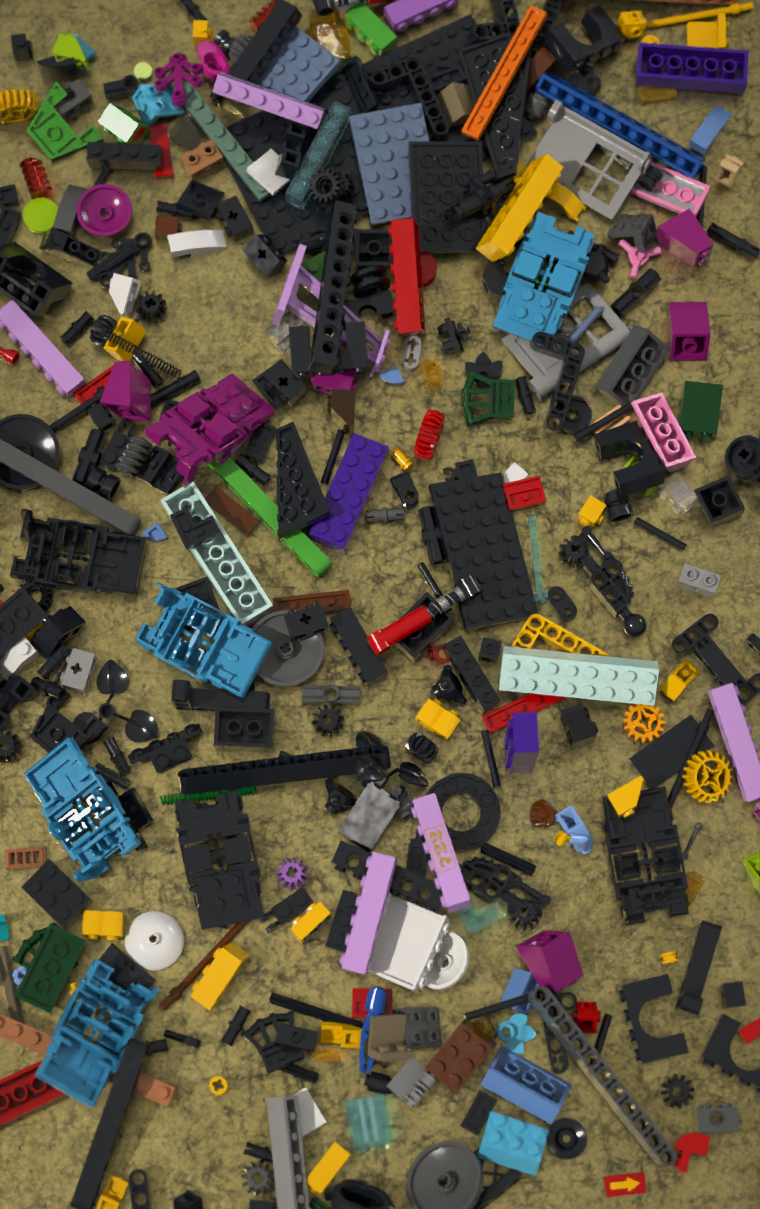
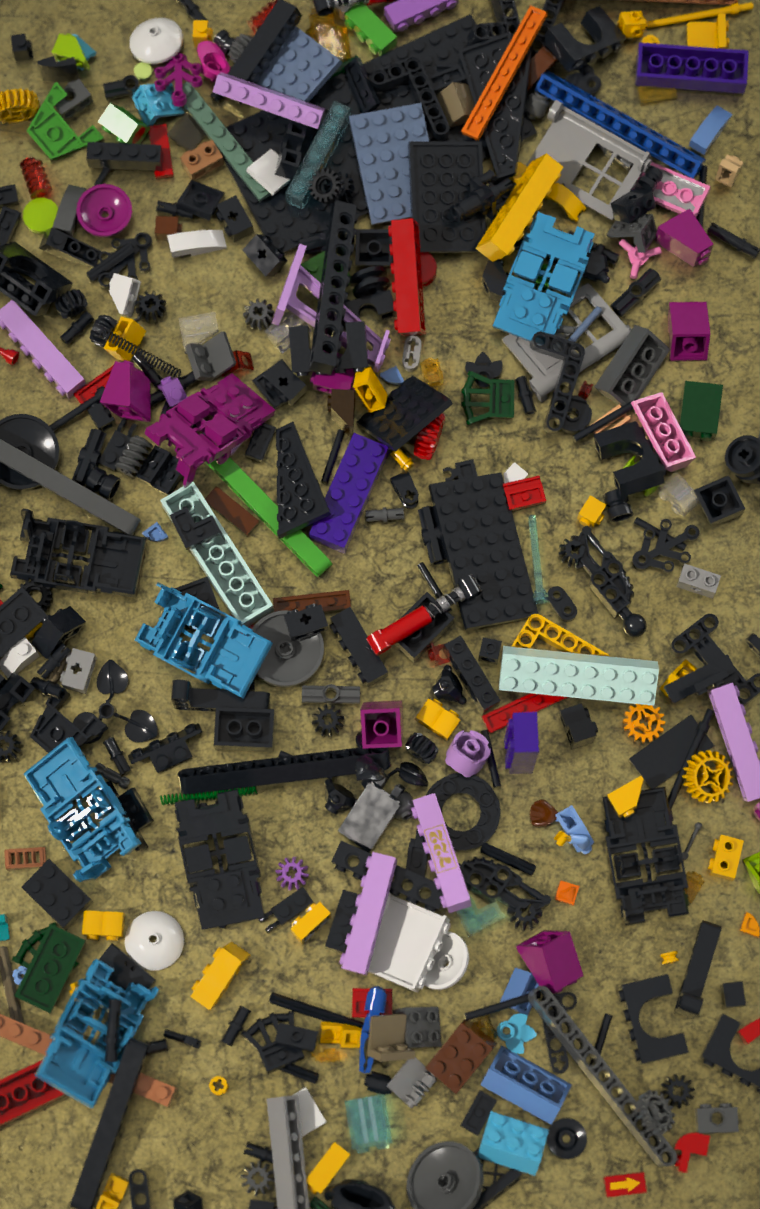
reddish brown bar [159,921,247,1011] -> none
black pin [234,453,271,485] -> none
black hips [437,317,470,353] -> none
red brick [572,1001,601,1033] -> none
none -> black gear [55,289,88,319]
none -> black pin [104,1000,122,1062]
none -> white dish [130,18,183,64]
none -> medium lavender bracket [157,376,187,407]
none -> clear wing [178,312,219,354]
none -> dark grey bracket [185,331,236,382]
none -> clear red bracket [221,350,254,377]
none -> dark grey gear [243,298,275,331]
none -> yellow brick [353,367,388,413]
none -> black plate [356,376,453,451]
none -> magenta slope [360,700,403,749]
none -> lavender brick [445,730,491,777]
none -> orange tile [555,880,579,906]
none -> clear red bush [578,381,594,400]
none -> black brick [611,187,656,223]
none -> black plant [632,519,700,573]
none -> dark grey gear [635,1090,675,1135]
none -> black bracket [664,655,736,703]
none -> yellow brick [708,835,744,881]
none -> light orange tile [740,912,760,938]

